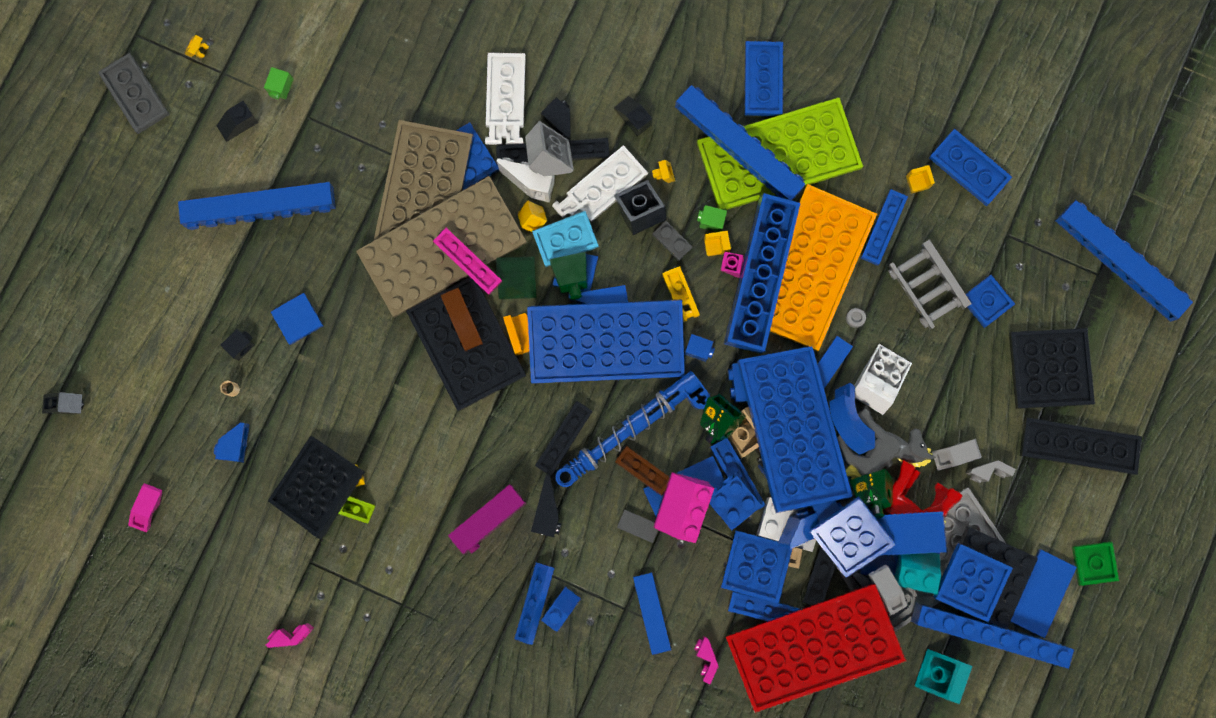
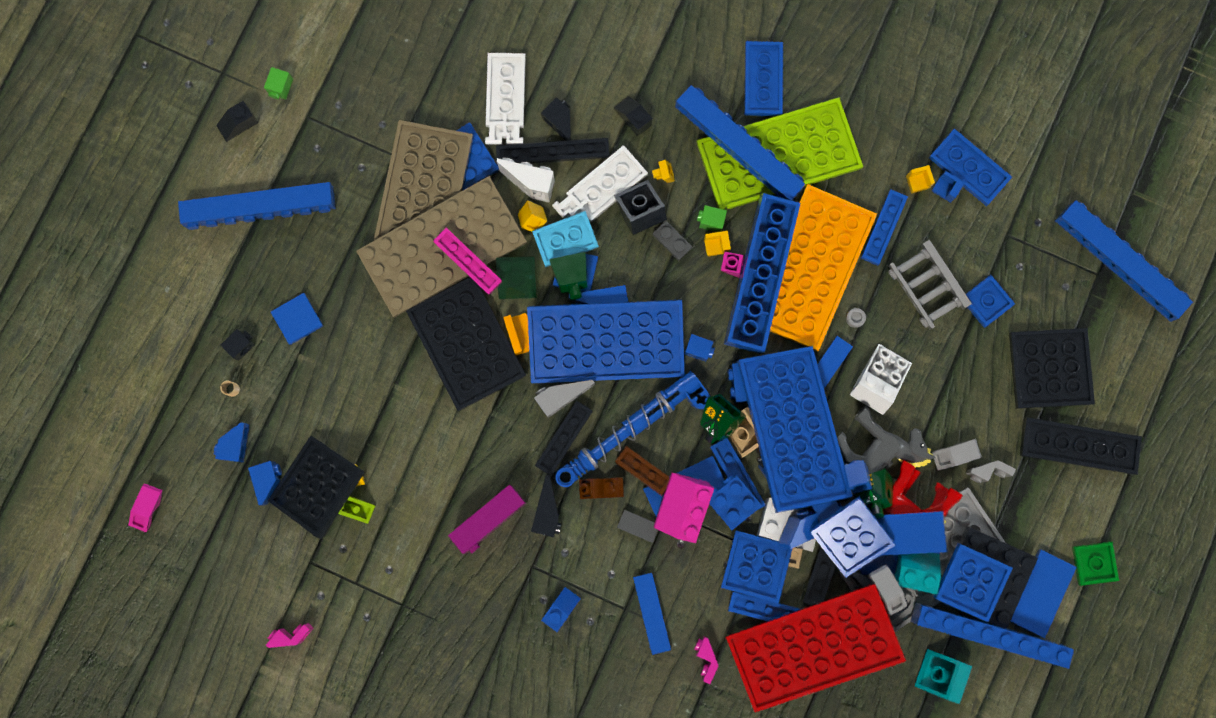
slope [42,392,84,414] -> none
dark grey tile [98,53,170,134] -> none
yellow tile [184,35,209,58] -> none
reddish brown slope [441,288,483,351] -> none
blue plate [514,562,554,645] -> none
light grey slope [525,121,574,176] -> none
yellow plate [662,266,700,322] -> none
blue arch [830,383,875,455] -> none
none -> blue slope [248,461,282,506]
none -> light grey slope [534,380,595,418]
none -> reddish brown slope [579,478,624,499]
none -> blue brick [844,460,873,494]
none -> blue panel [932,171,965,203]

